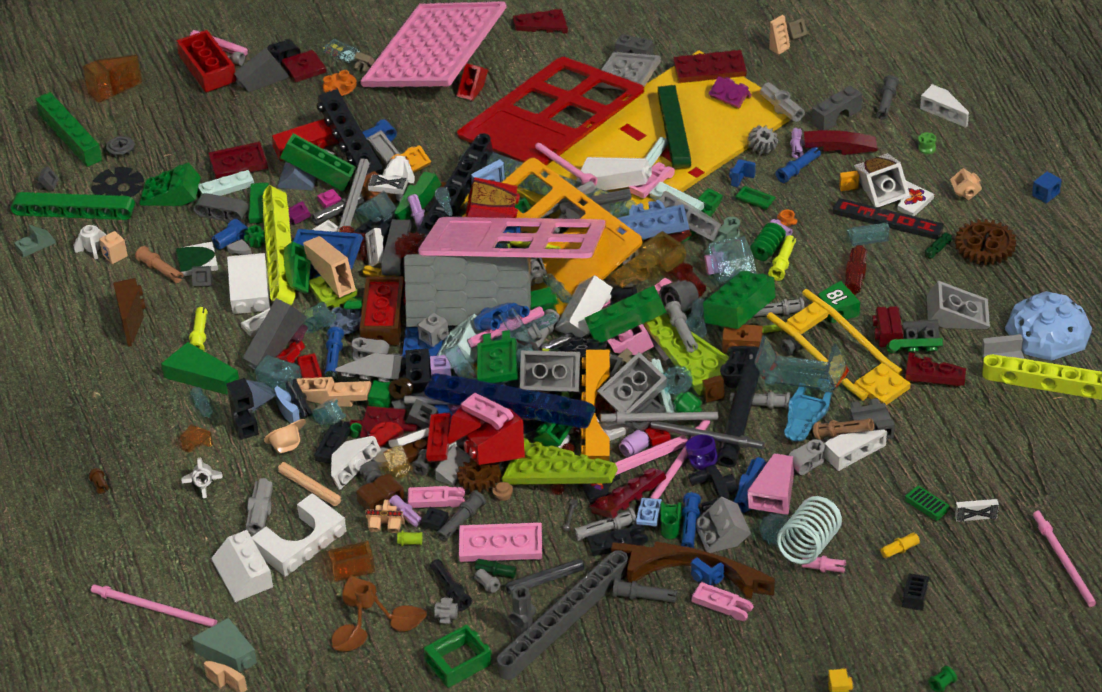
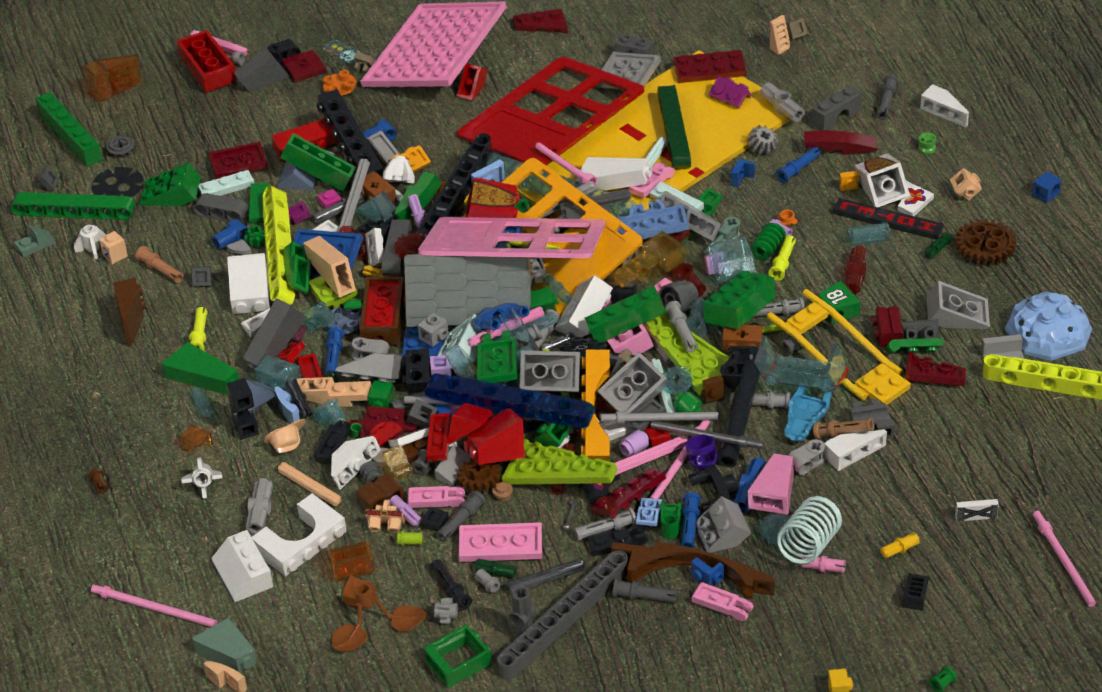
dark green tile [176,242,218,277] -> none
tile [368,174,408,194] -> none
dark brown wheel [389,378,413,399] -> none
clear light blue bar [435,187,452,217] -> none
bright pink plate [461,393,514,430] -> none
green tile [735,186,776,210] -> none
lavender axle [790,128,804,159] -> none
green tile [905,485,950,522] -> none

